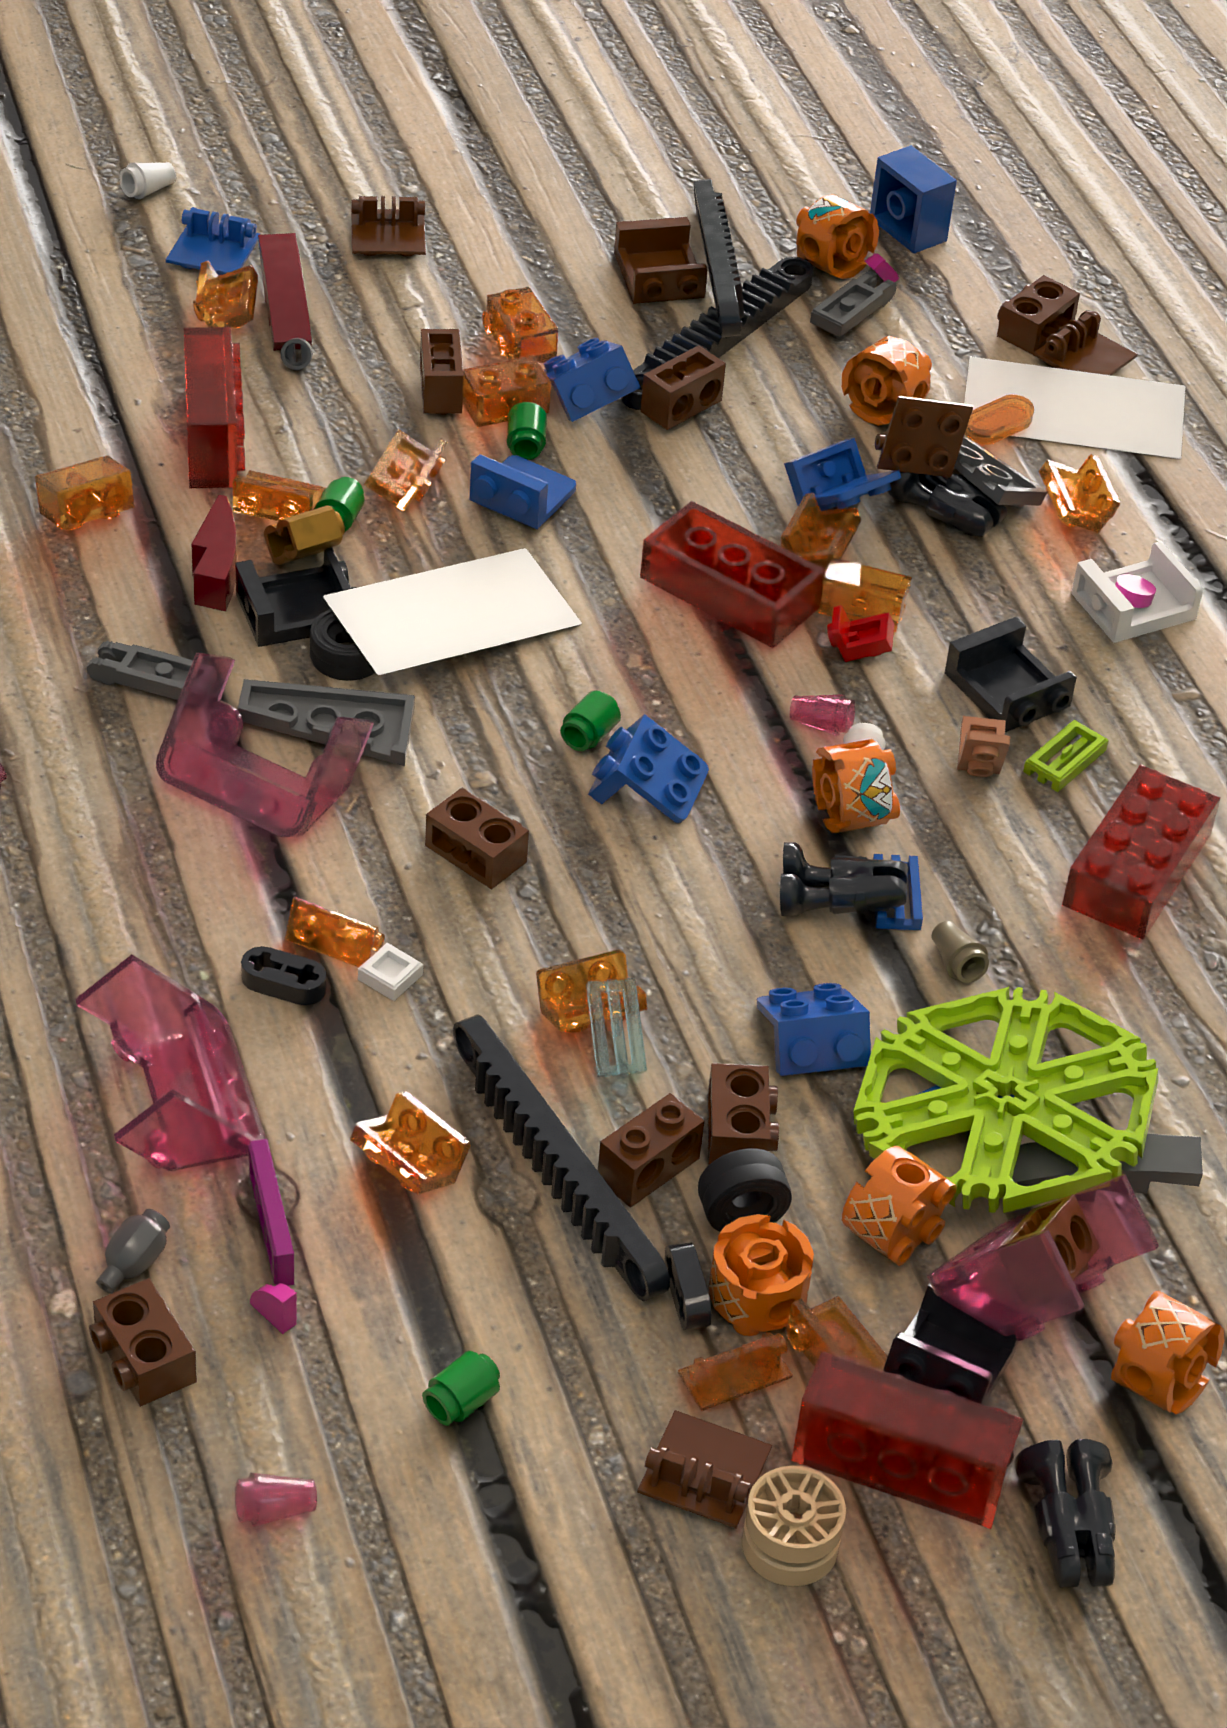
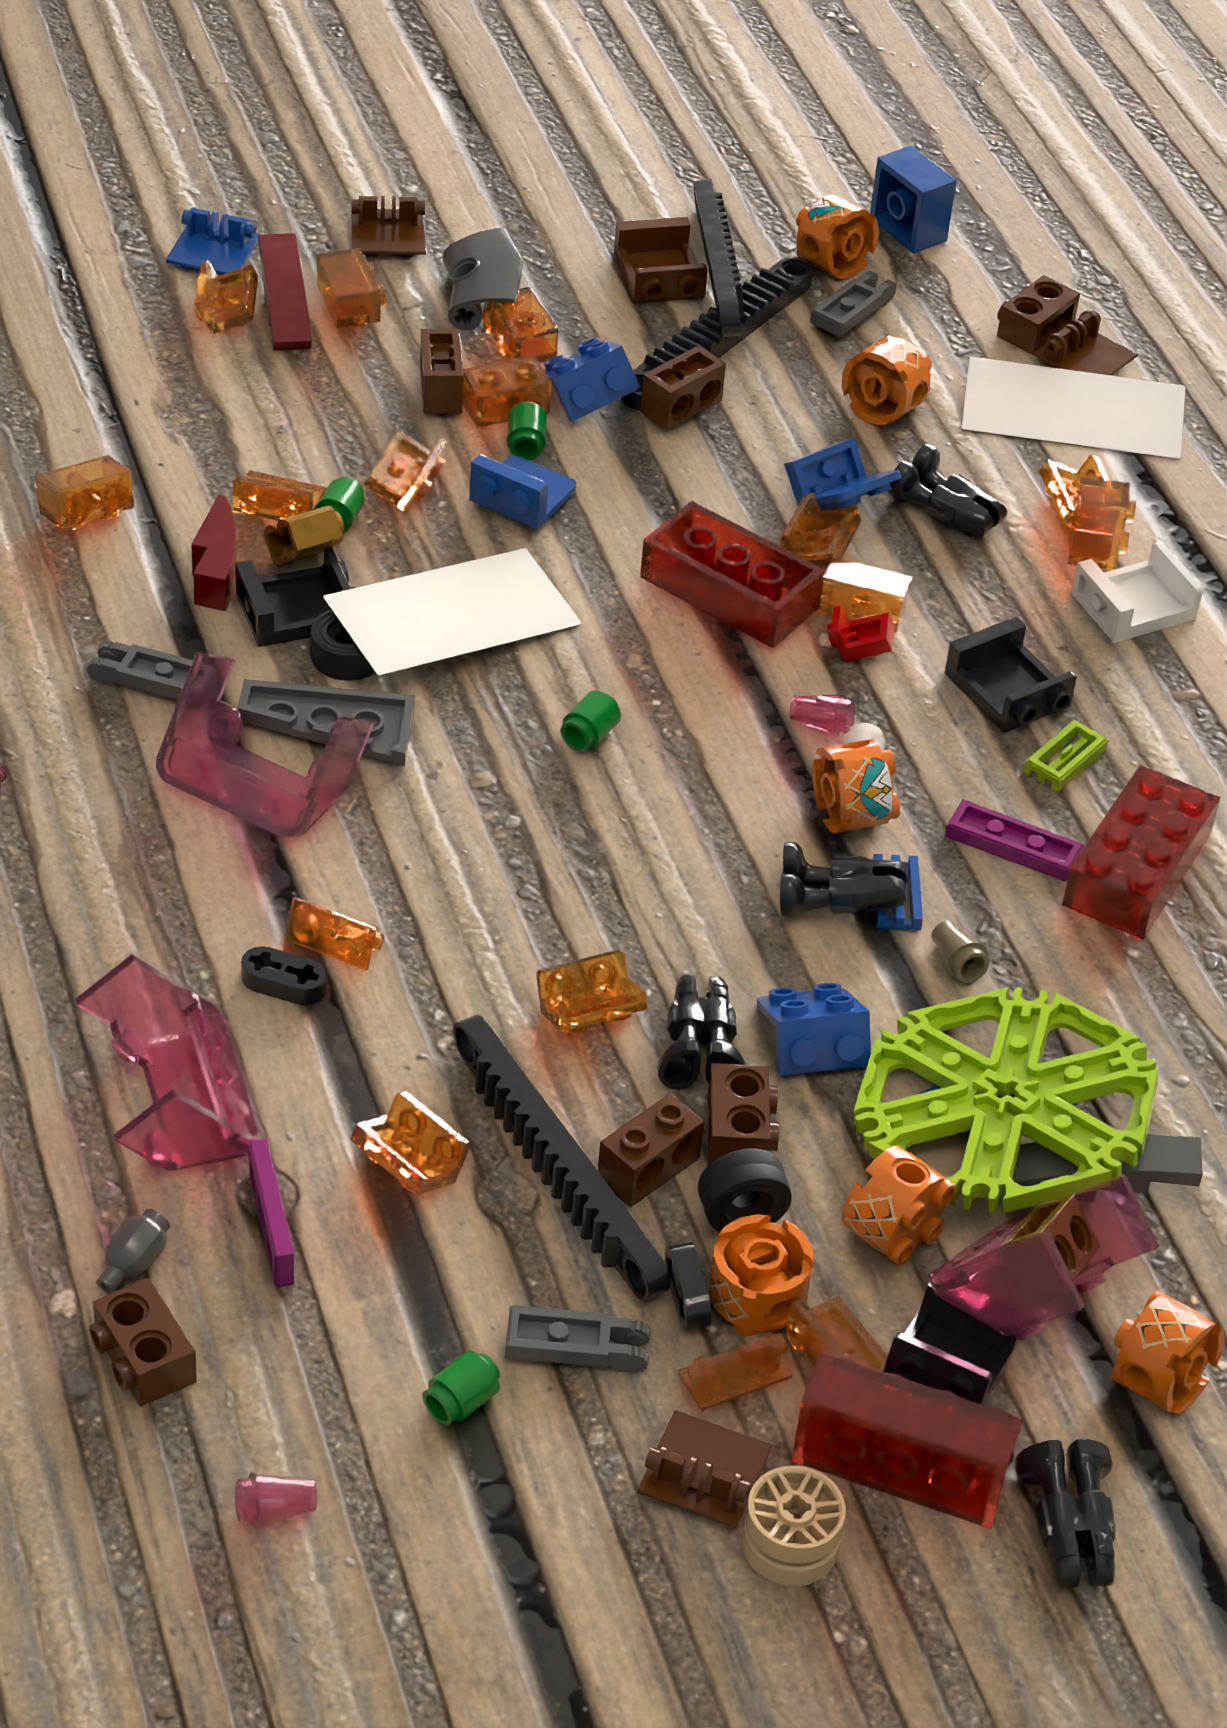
white cone [120,162,176,199] -> none
clear red brick [184,327,245,489] -> none
dark pink tile [250,1283,297,1334] -> none
dark grey hinge [281,338,313,370] -> none
white tile [358,943,423,1001] -> none
reddish brown brick [425,787,529,890] -> none
clear light blue tile [586,978,647,1077] -> none
blue bracket [588,714,709,823] -> none
dark pink tile [865,253,899,282] -> none
reddish brown hinge [875,396,974,477] -> none
dark grey wing [954,435,1047,508] -> none
nougat bracket [957,716,1010,777] -> none
clear orange tile [965,394,1034,445] -> none
tile [1115,574,1156,608] -> none
none -> clear orange brick [317,248,386,328]
none -> dark grey panel [443,228,523,330]
none -> dark grey hinge [505,1305,651,1373]
none -> black piece [657,975,746,1090]
none -> magenta tile [945,799,1085,882]
none -> clear orange brick [1068,477,1136,570]

